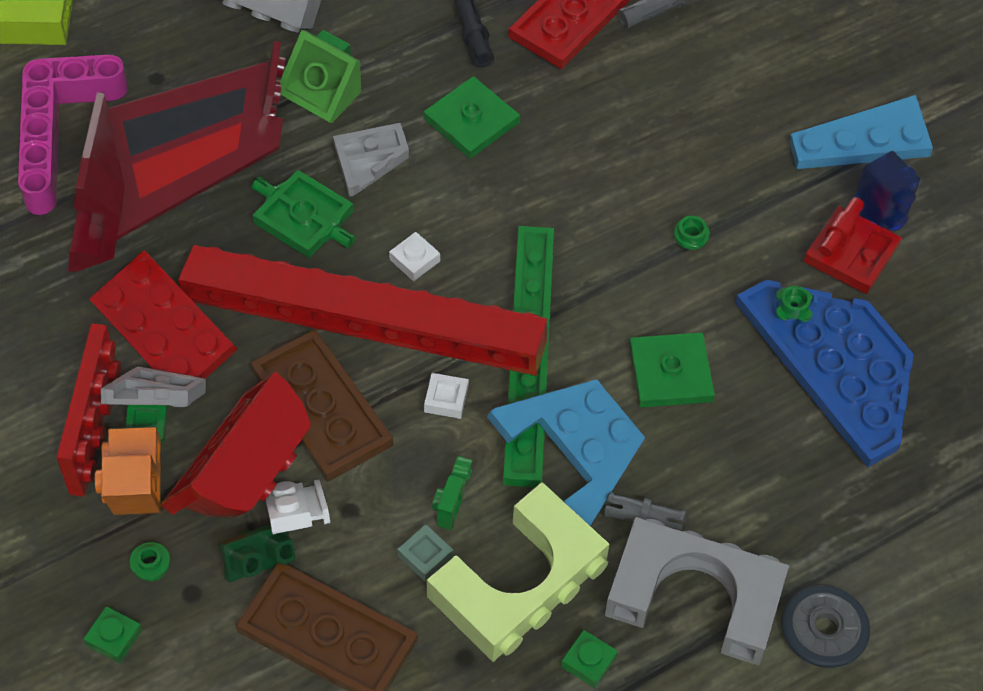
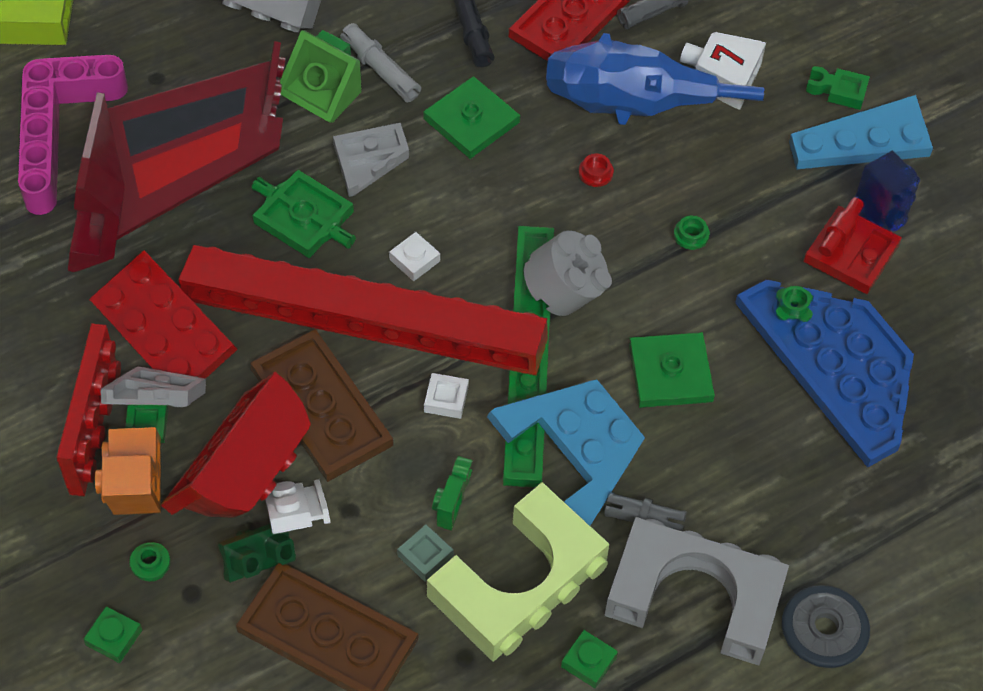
none -> light grey pin [340,23,421,102]
none -> light grey brick [524,231,612,316]
none -> blue piece [546,33,764,125]
none -> red plate [579,154,614,187]
none -> white torso [680,32,766,110]
none -> green plate [806,66,870,110]

